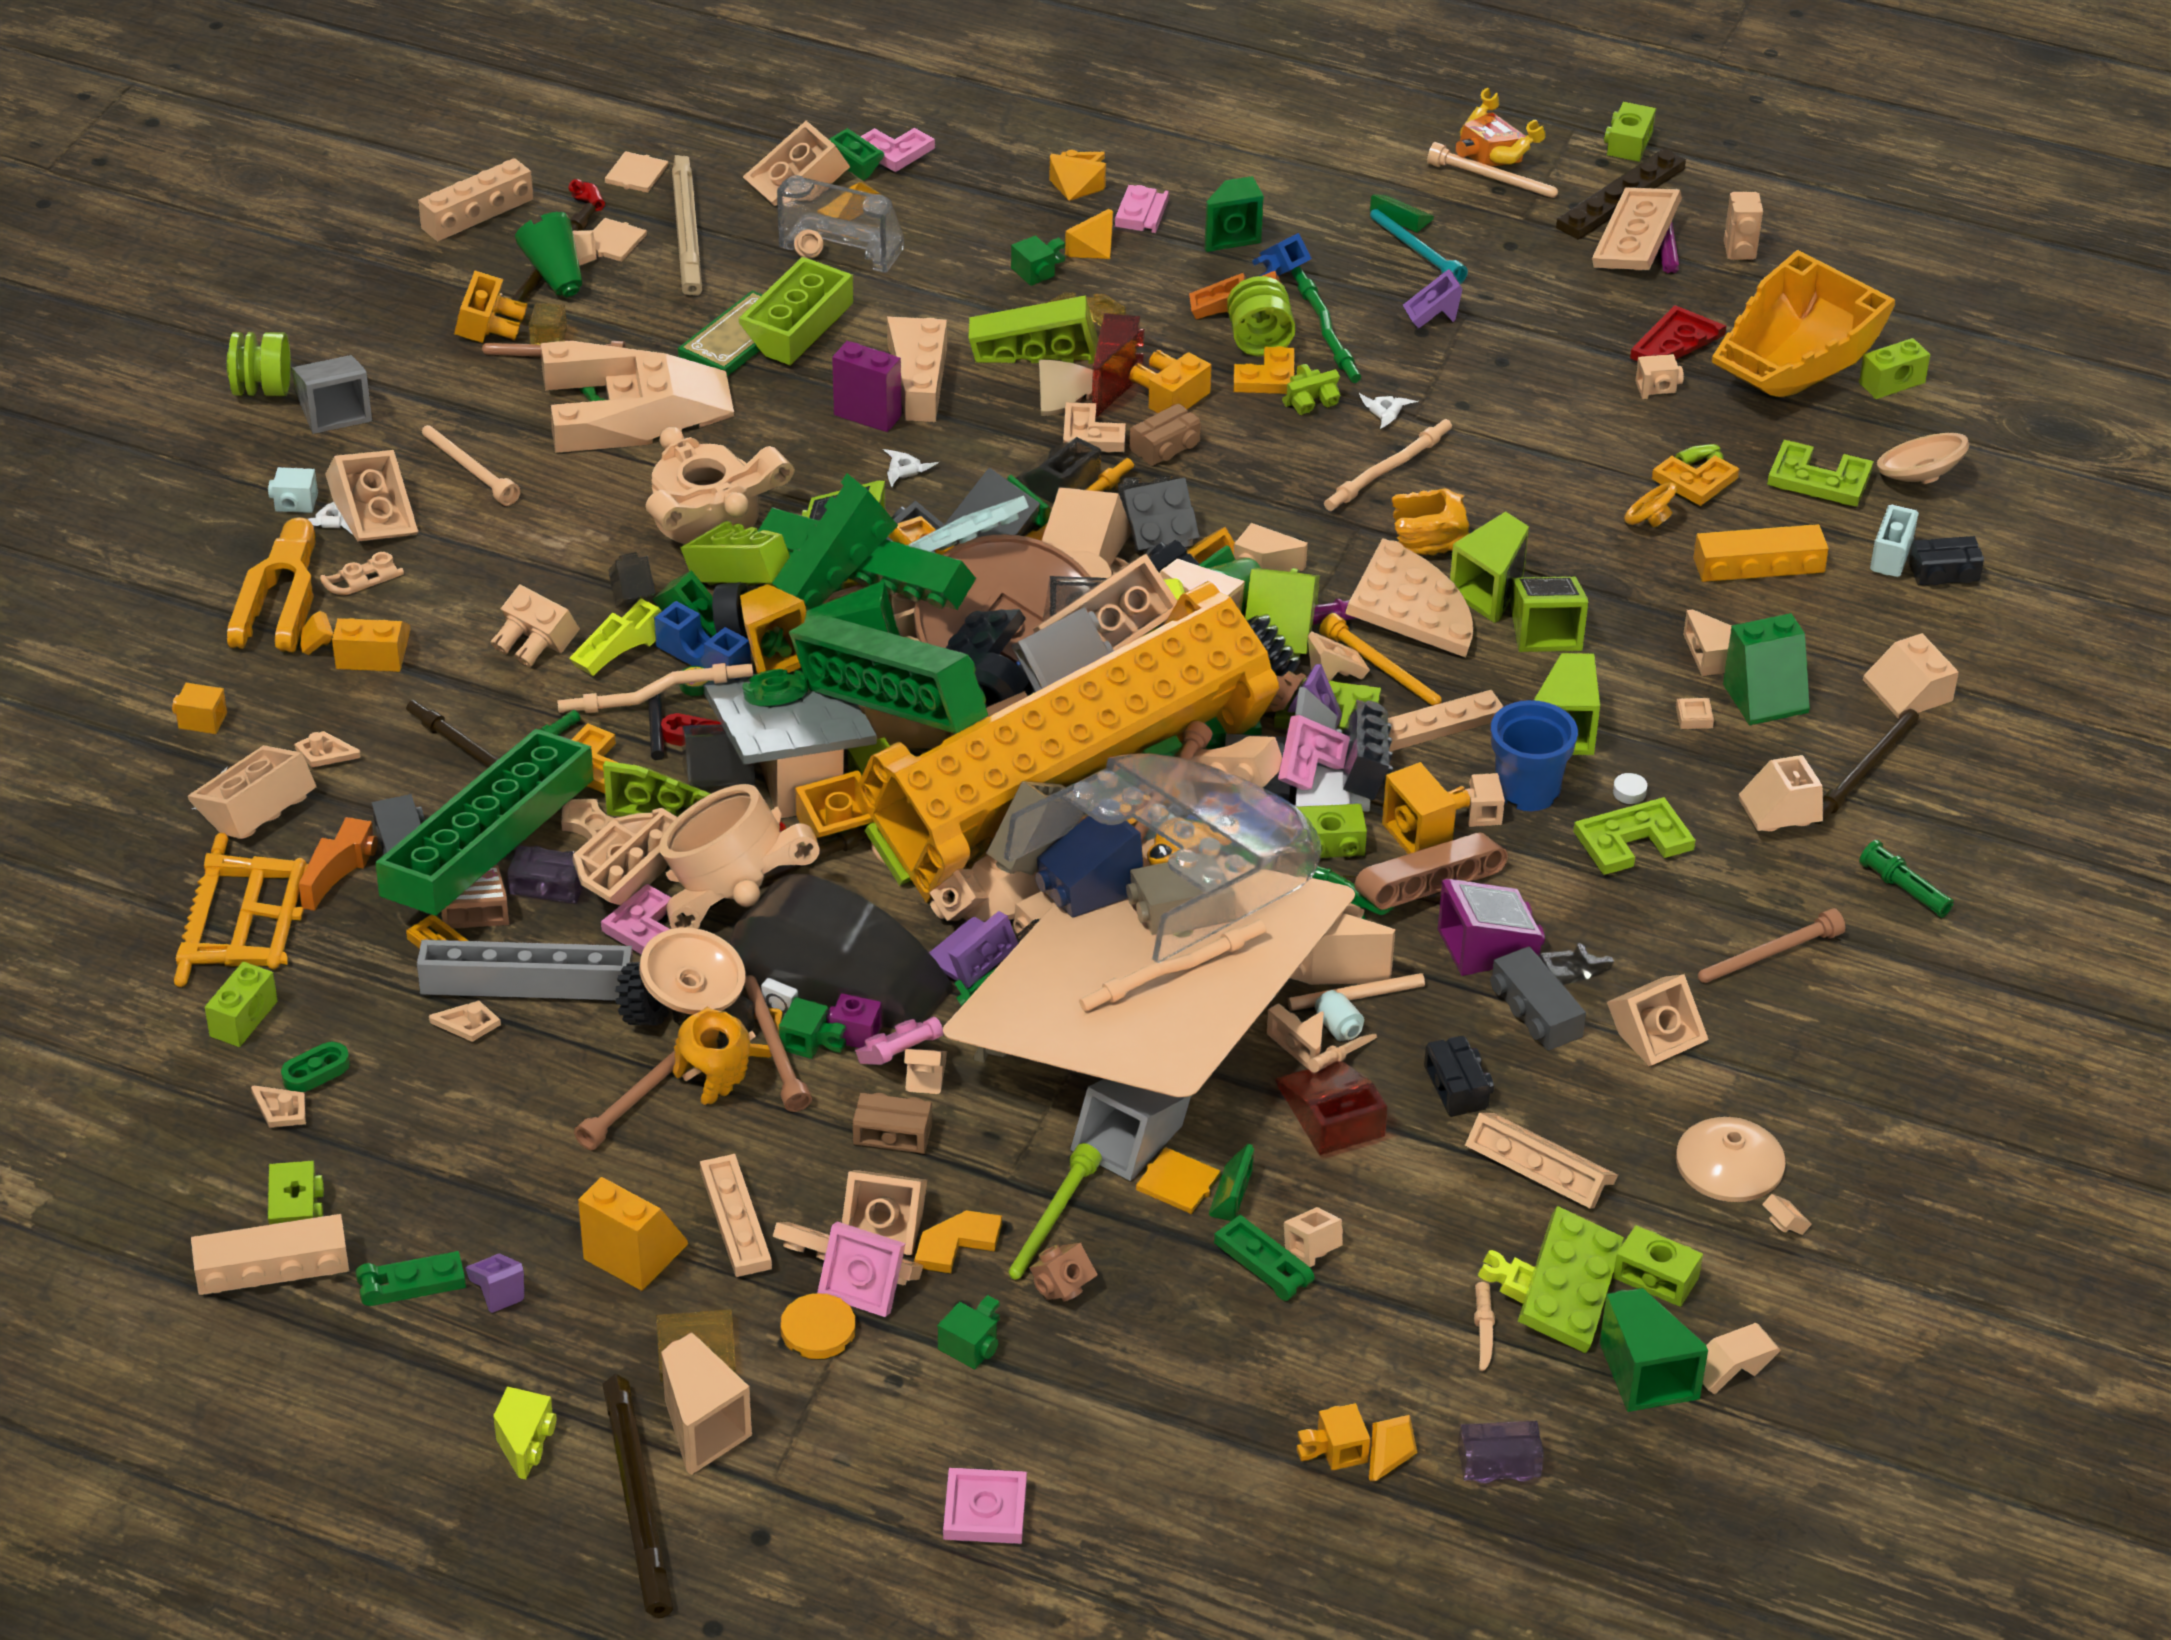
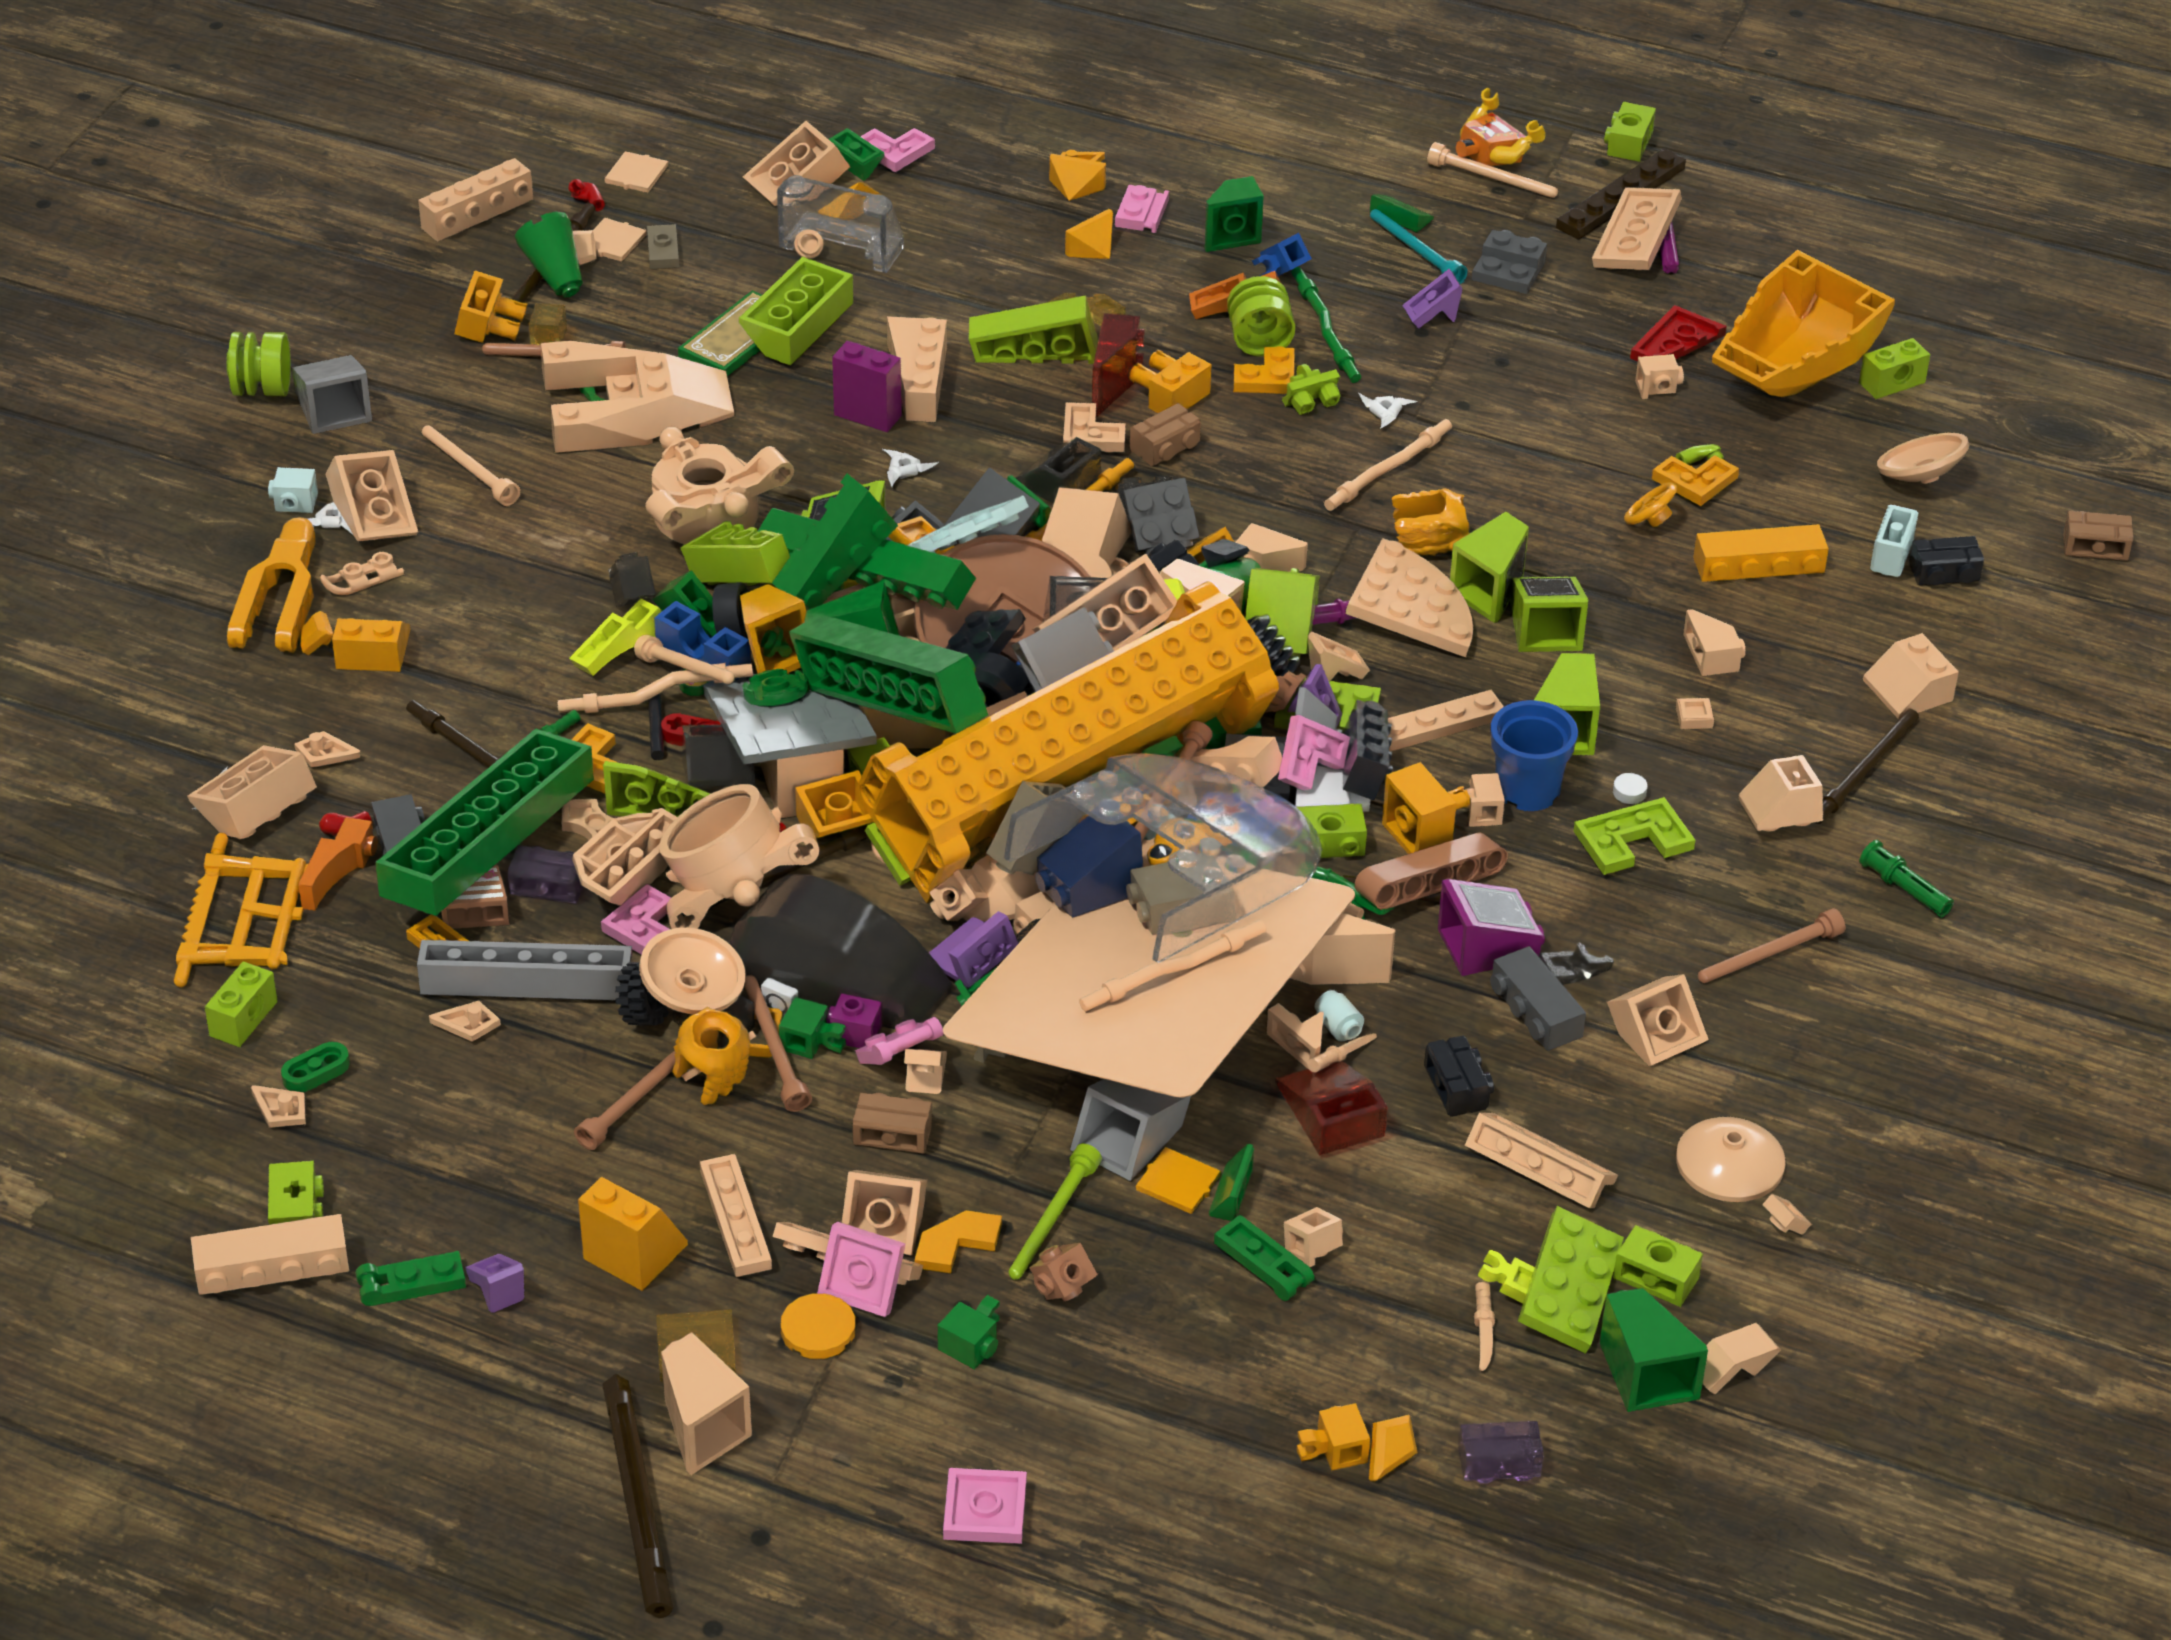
light orange brick [172,683,227,734] -> none
light nougat brick [490,584,580,668] -> none
neon yellow slope [493,1387,557,1479] -> none
tan piece [672,155,702,296] -> none
green brick [1011,235,1065,286] -> none
tan brick [1039,360,1099,416] -> none
light nougat bar [1288,973,1425,1011] -> none
light orange piece [1319,613,1442,706] -> none
green slope [1723,613,1810,726] -> none
light nougat brick [1724,192,1763,260] -> none
lime plate [1767,440,1874,507] -> none
none -> red arm [319,811,372,836]
none -> light nougat piece [634,635,735,684]
none -> dark tan plate [647,224,679,269]
none -> black slope [1201,539,1250,568]
none -> dark grey plate [1472,230,1547,294]
none -> medium nougat brick [2063,511,2133,561]

